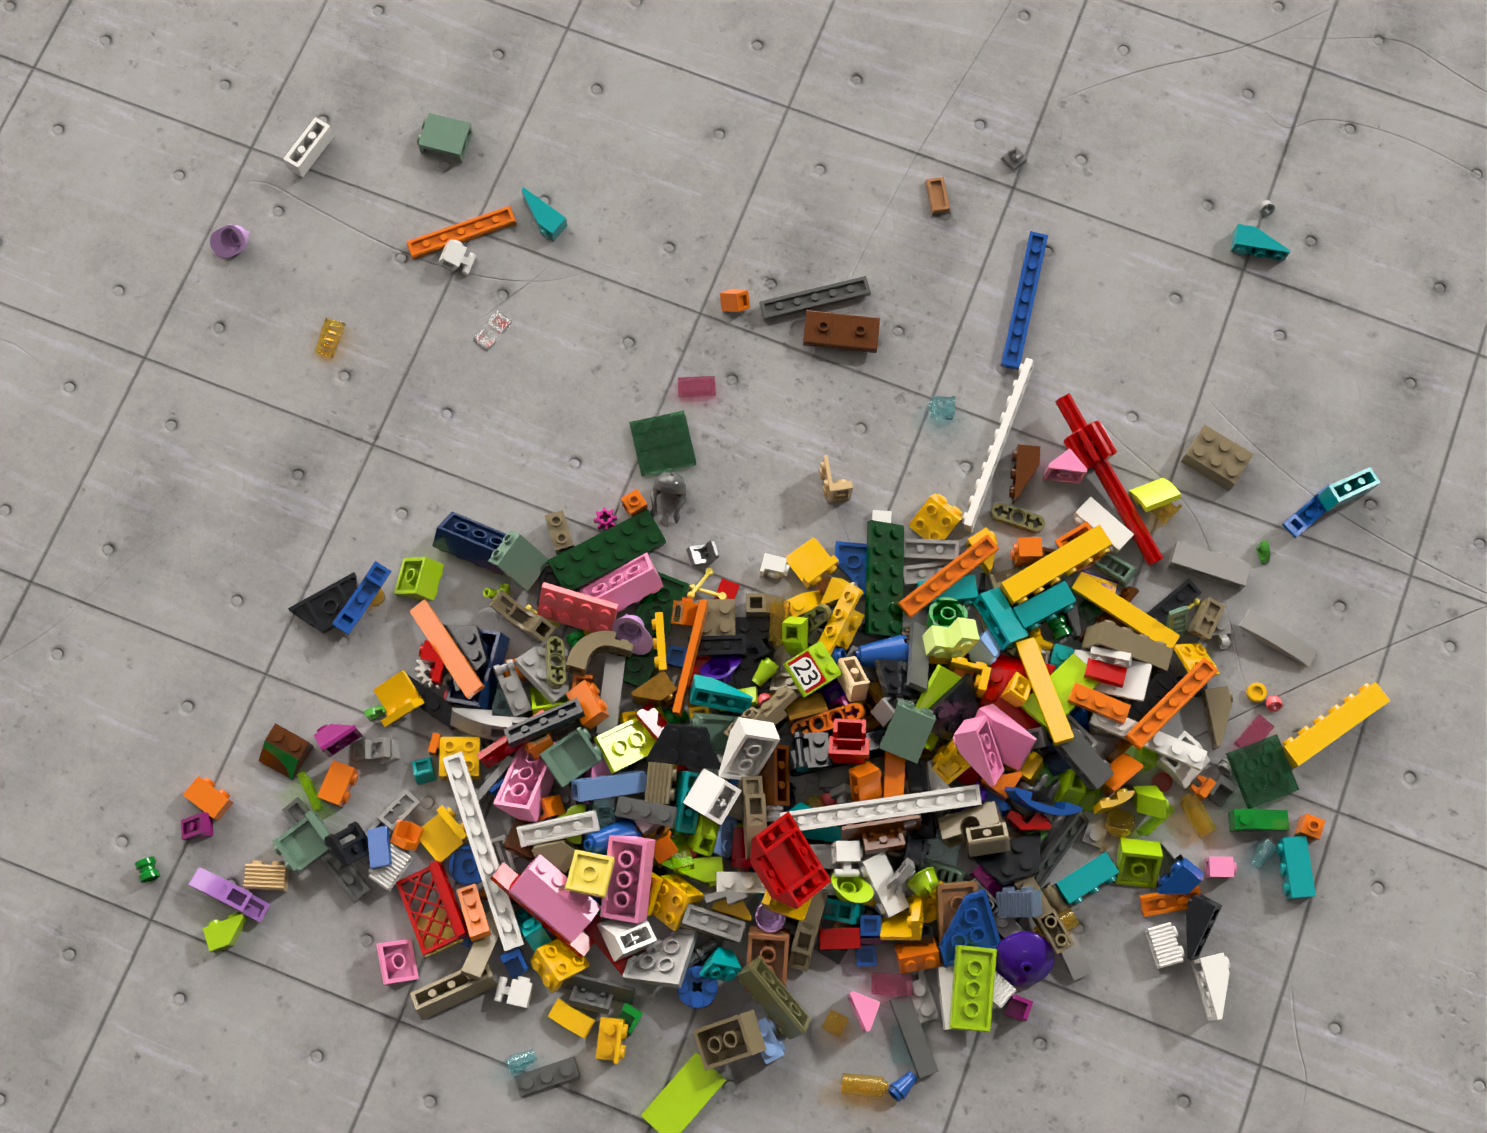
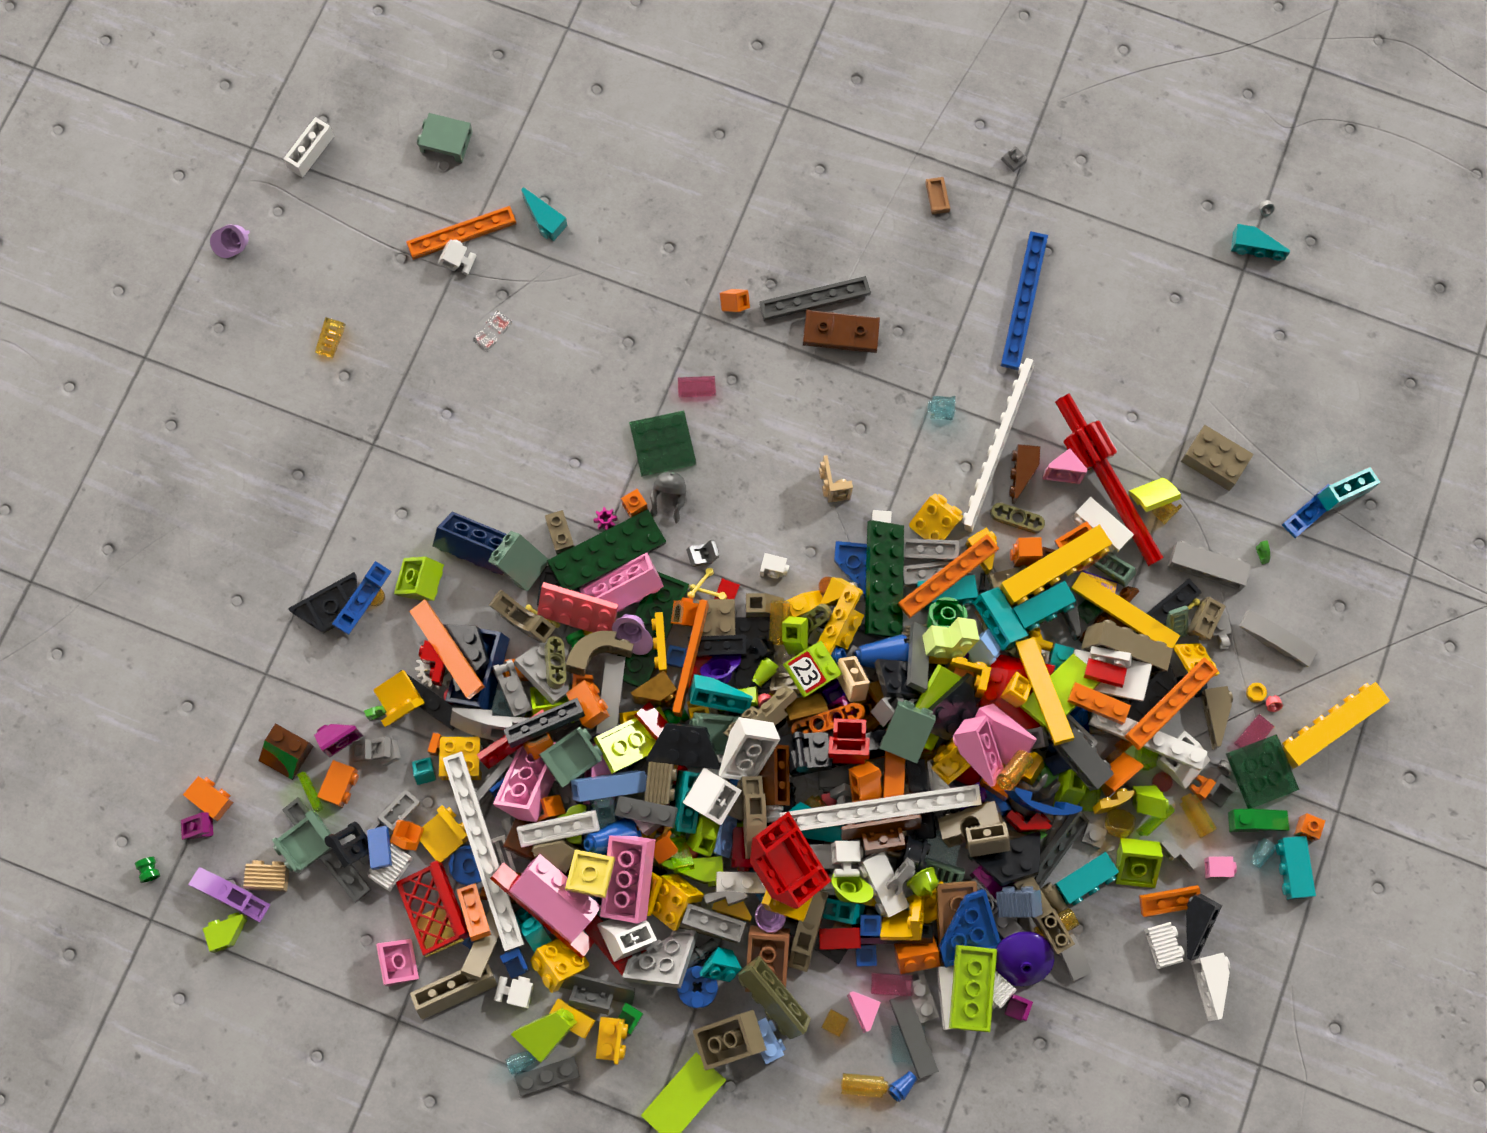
lime arm [483,584,511,599] -> none
yellow bracket [786,538,839,589] -> none
green wheel [1047,615,1072,641] -> none
blue slope [1157,857,1204,894] -> none
none -> lime slope [511,1008,577,1063]
none -> clear yellow brick [996,750,1033,791]

